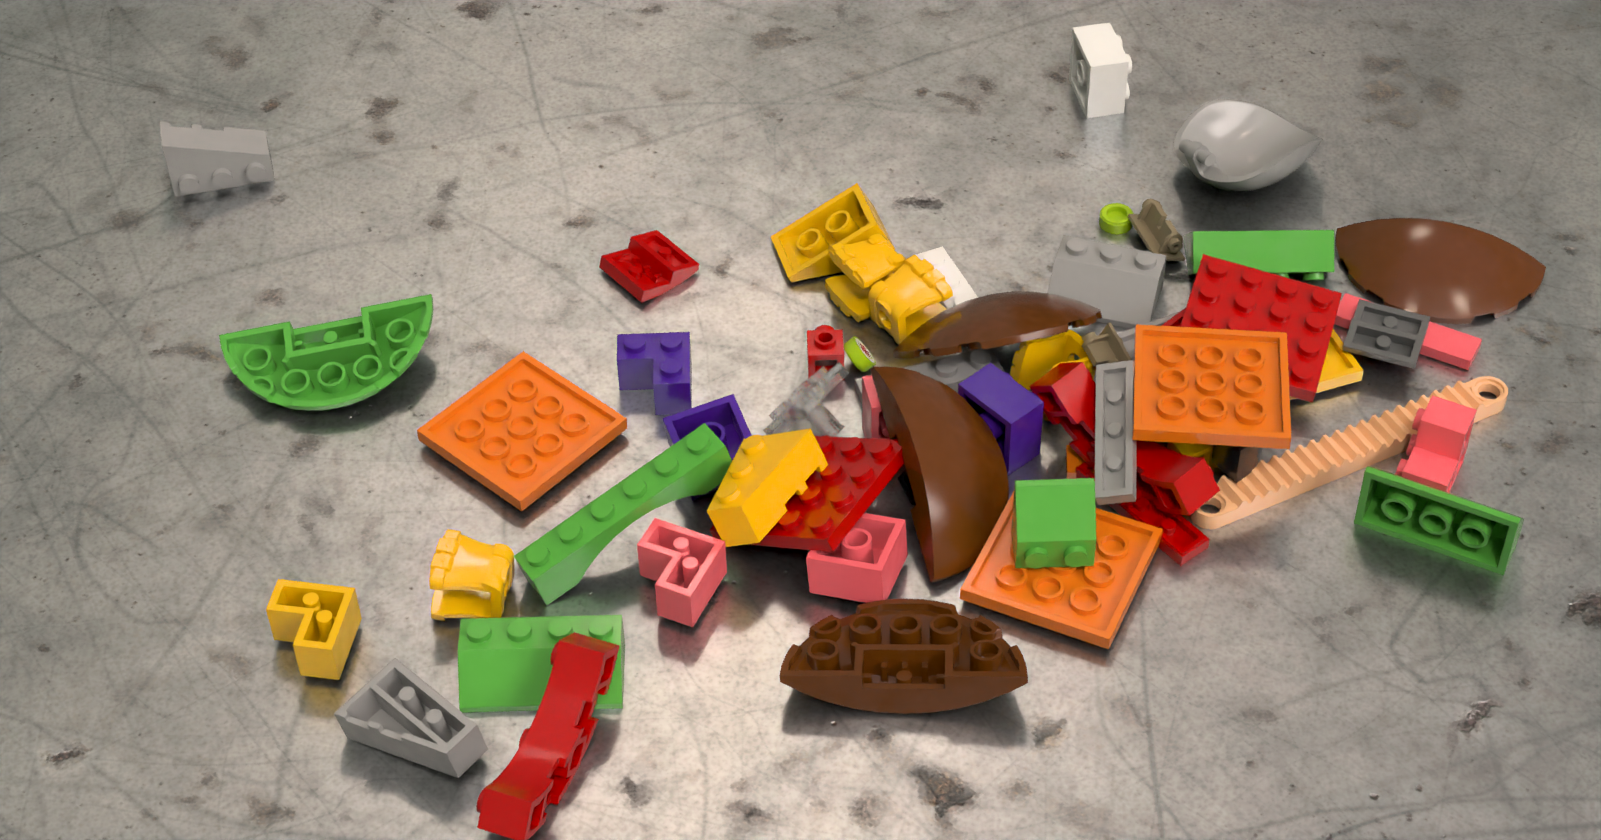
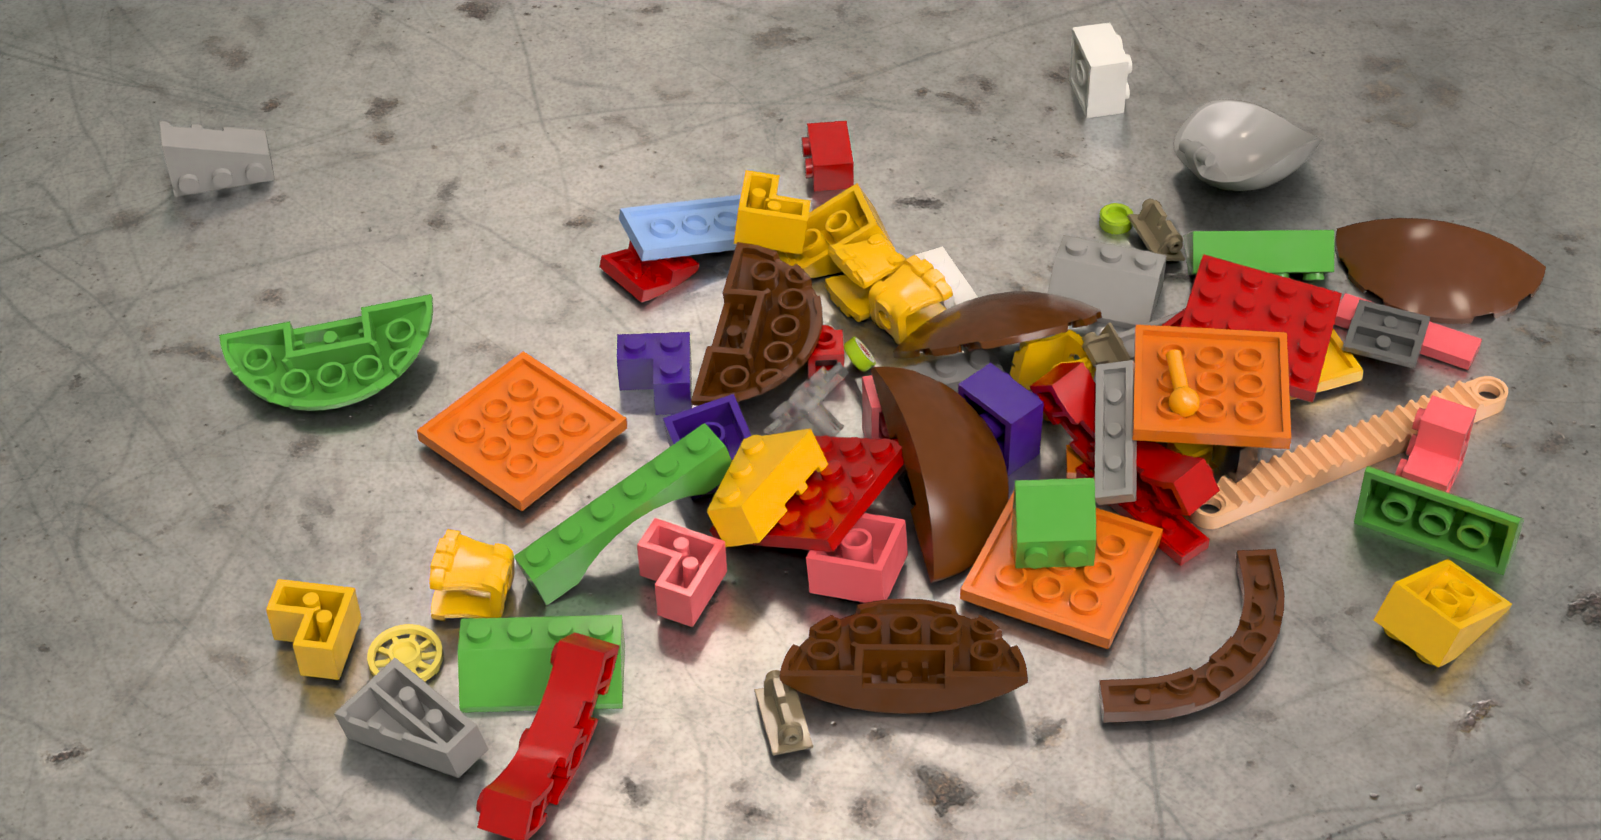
none -> light yellow wheel [367,624,444,682]
none -> light blue plate [619,195,741,261]
none -> reddish brown brick [691,242,823,406]
none -> yellow brick [733,170,811,254]
none -> dark tan hinge [754,670,813,756]
none -> red brick [801,121,854,192]
none -> reddish brown plate [1098,549,1285,723]
none -> light orange bar [1166,350,1200,417]
none -> yellow slope [1373,559,1512,668]

